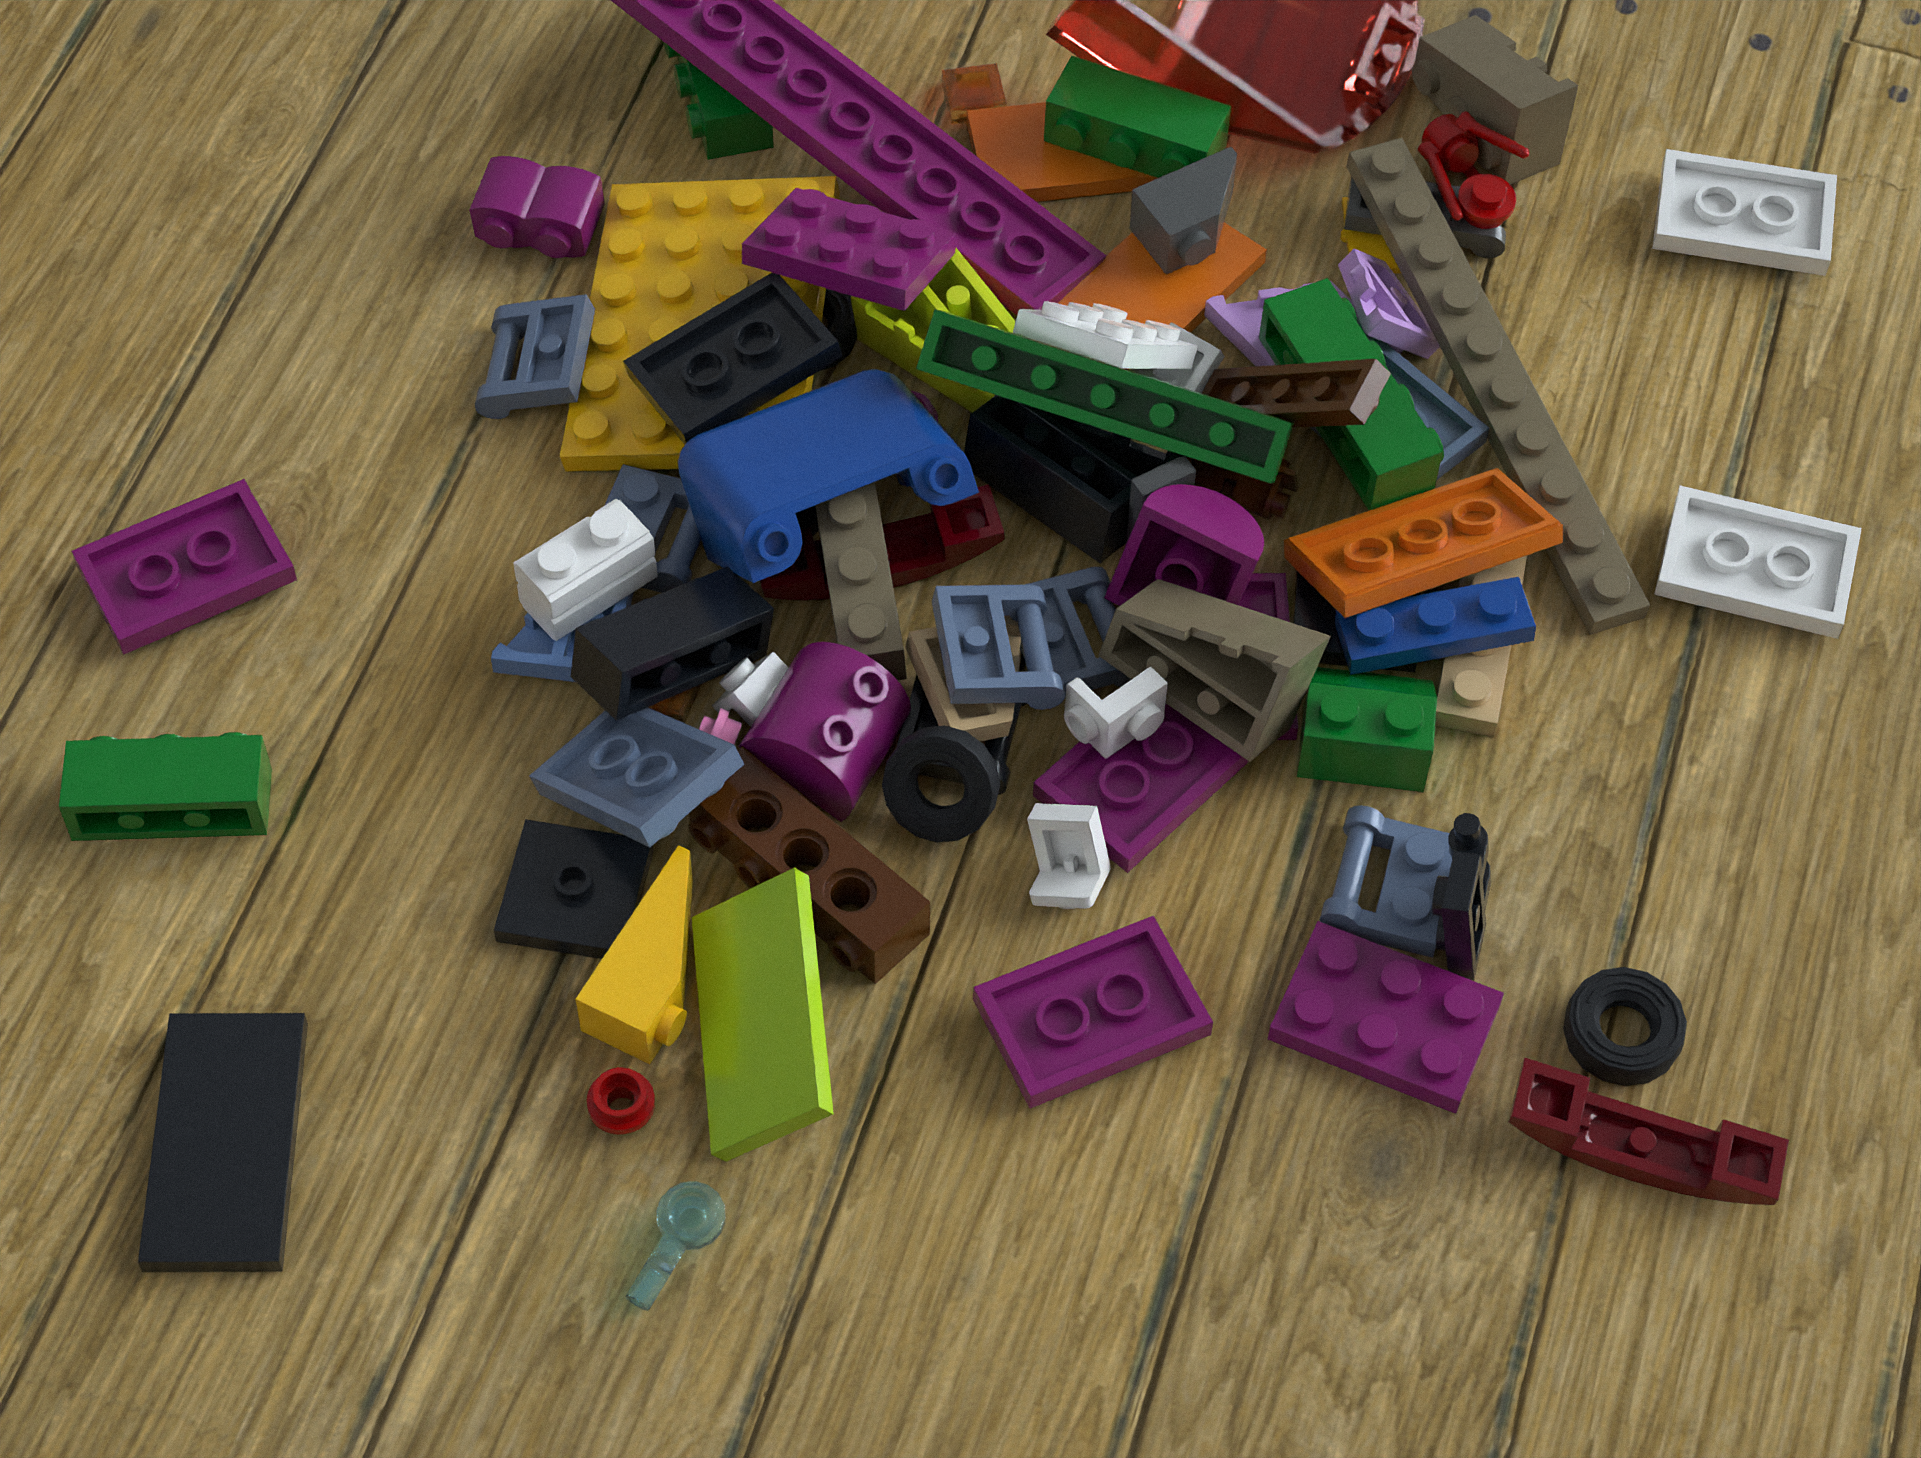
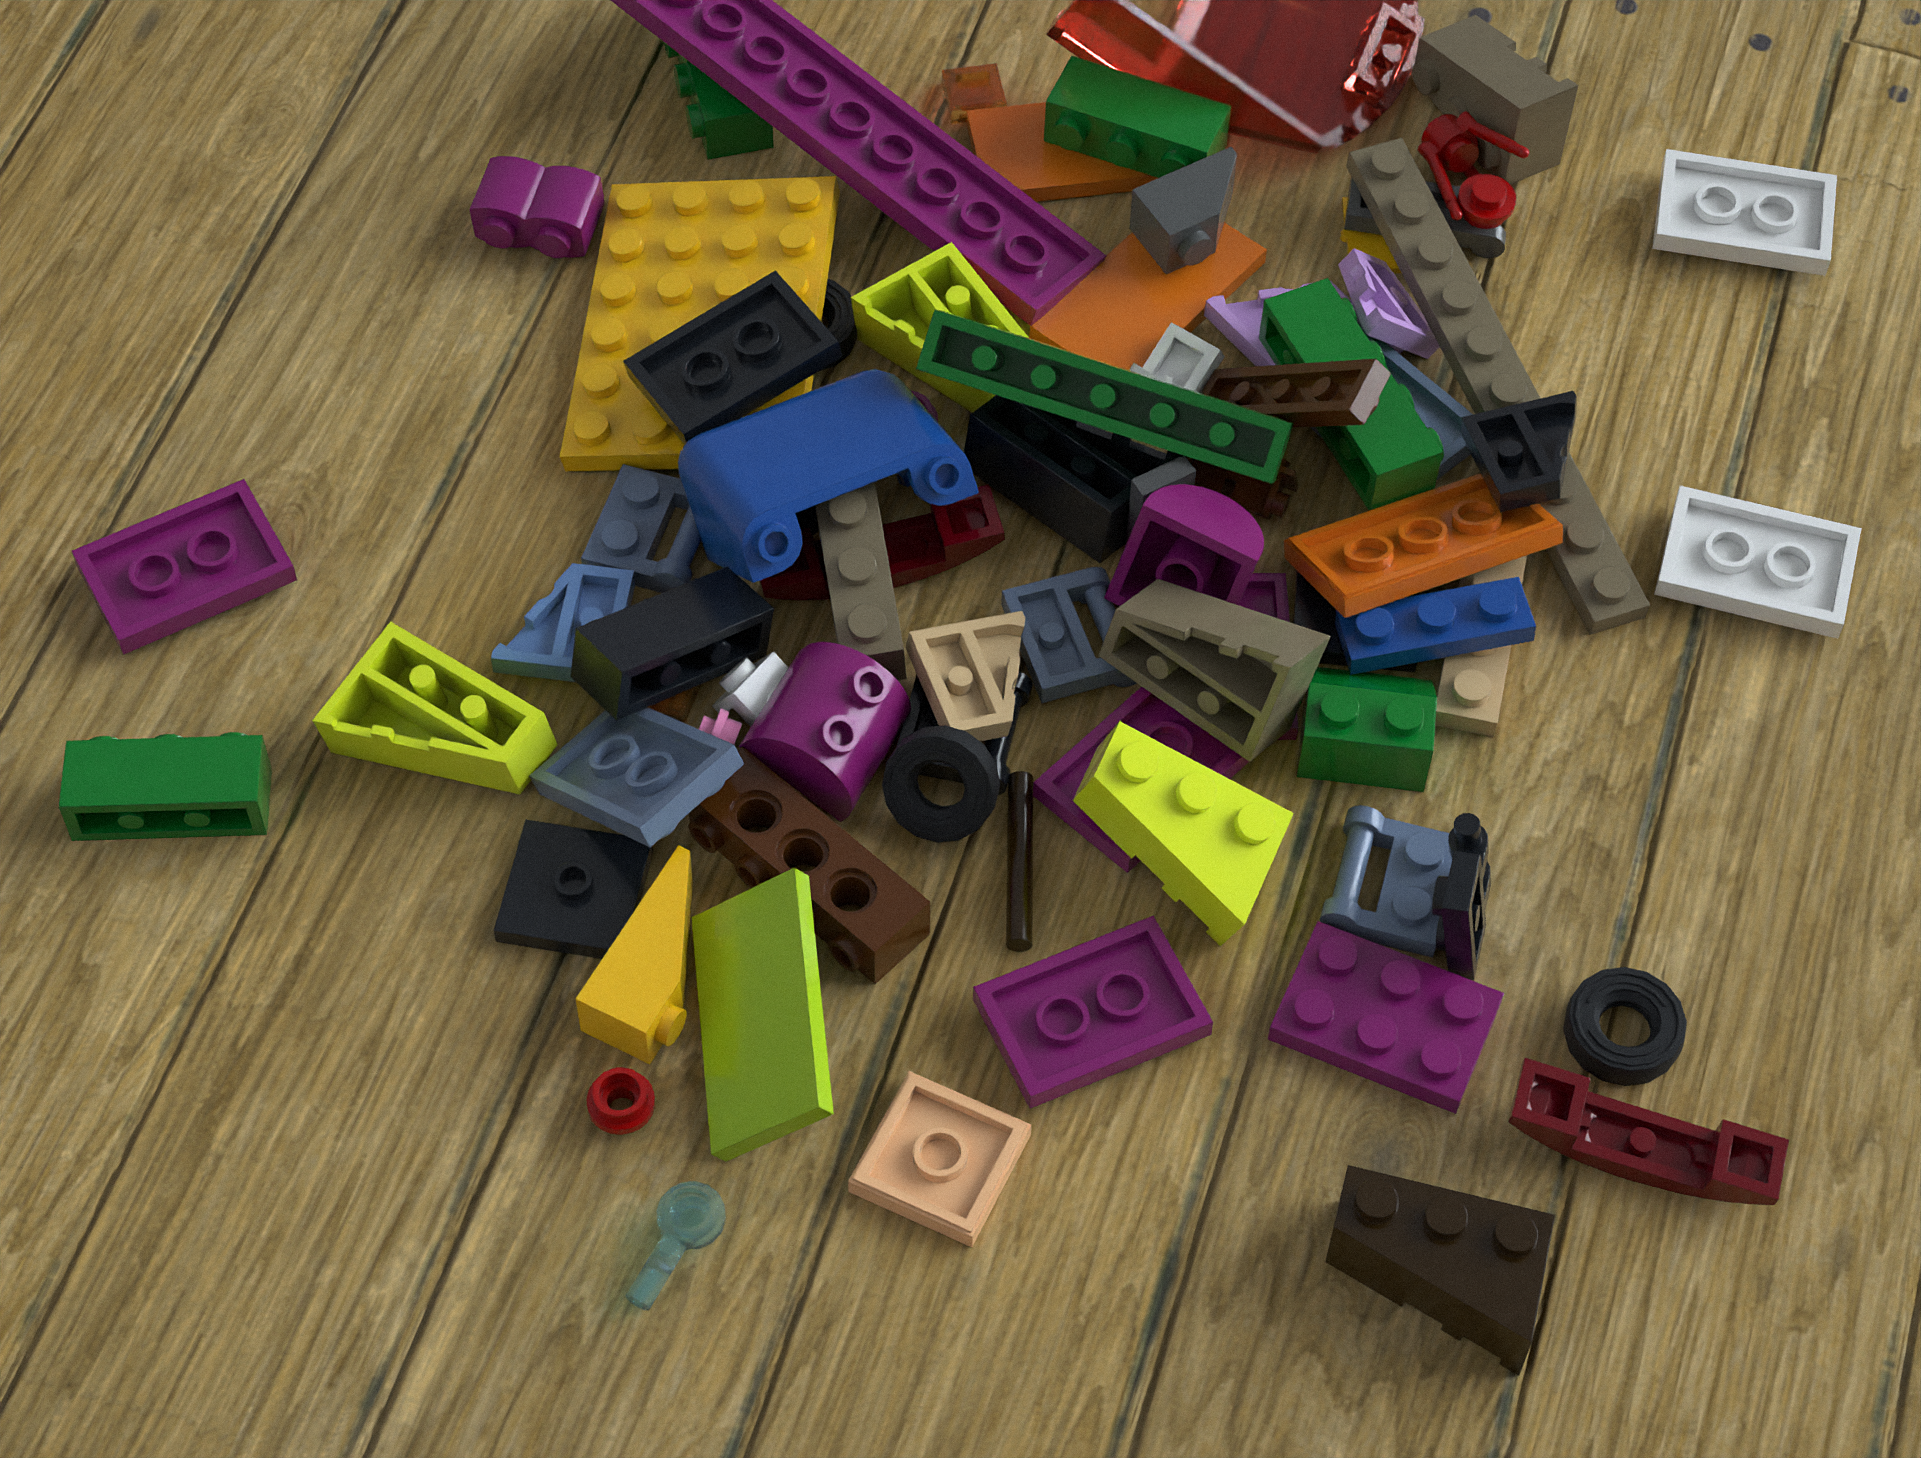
black tile [138,1013,308,1272] -> none
sand blue plate [475,294,595,419] -> none
white brick [513,499,658,641] -> none
magenta plate [742,188,956,311] -> none
sand blue plate [931,585,1065,710] -> none
white plate [1013,301,1198,369] -> none
white bracket [1027,803,1111,909] -> none
white bracket [1064,666,1168,759] -> none
none -> neon yellow wedge [312,621,558,795]
none -> light nougat tile [848,1071,1031,1247]
none -> dark brown bar [1006,771,1034,952]
none -> neon yellow wedge [1073,721,1294,946]
none -> dark brown wedge [1325,1165,1555,1375]
none -> black wing [1461,391,1577,513]

